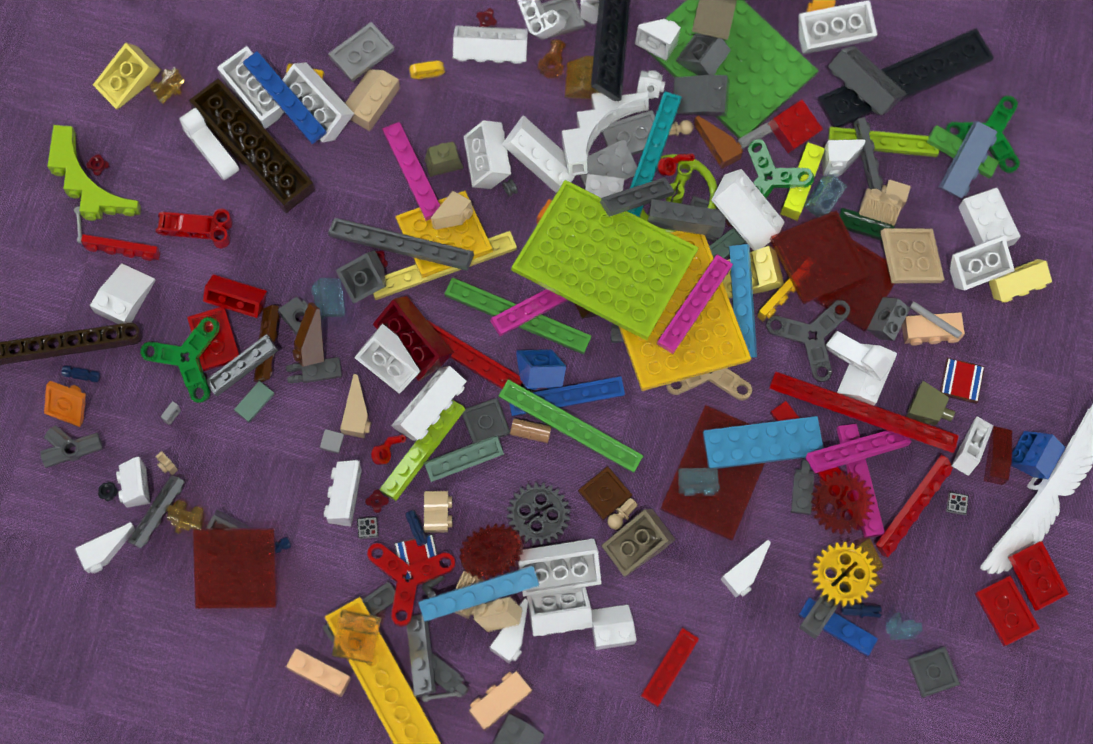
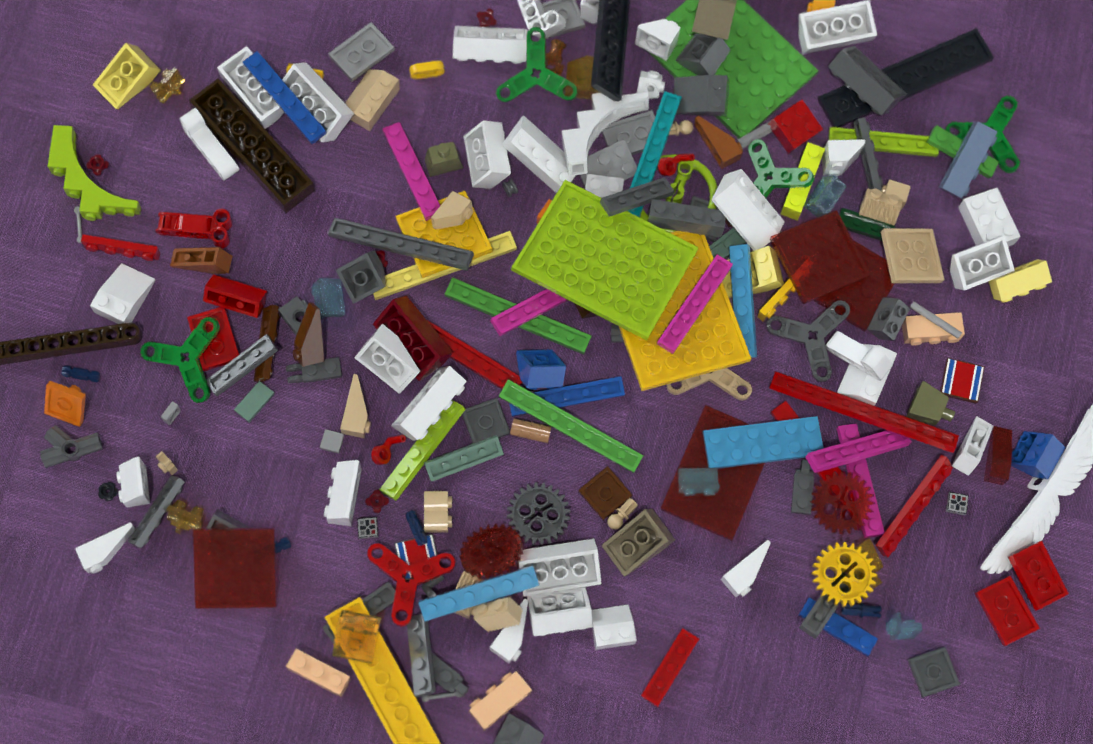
none -> dark orange slope [170,247,232,274]
none -> green piece [496,27,578,102]

